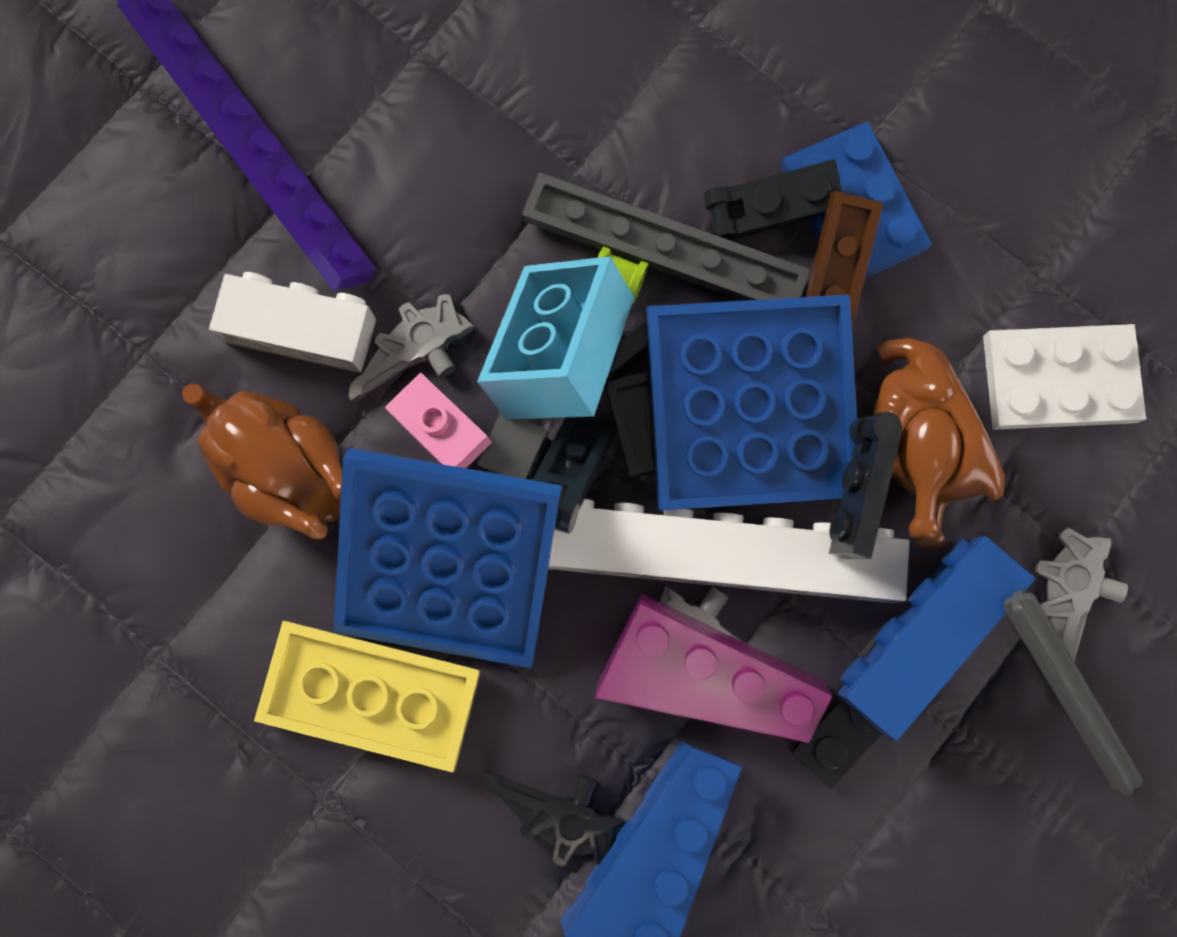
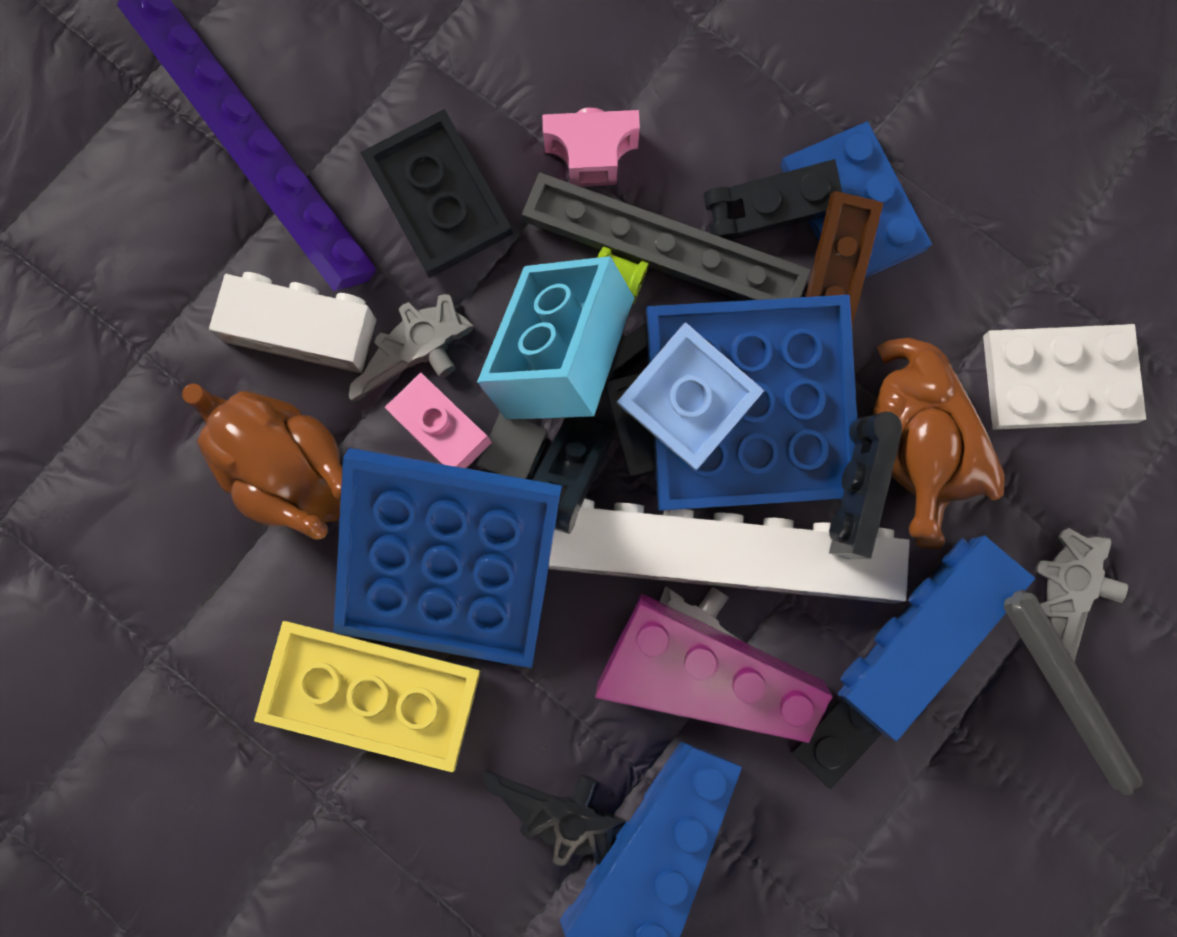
none -> black plate [360,109,513,278]
none -> bright pink brick [542,108,640,187]
none -> light blue plate [616,322,764,470]

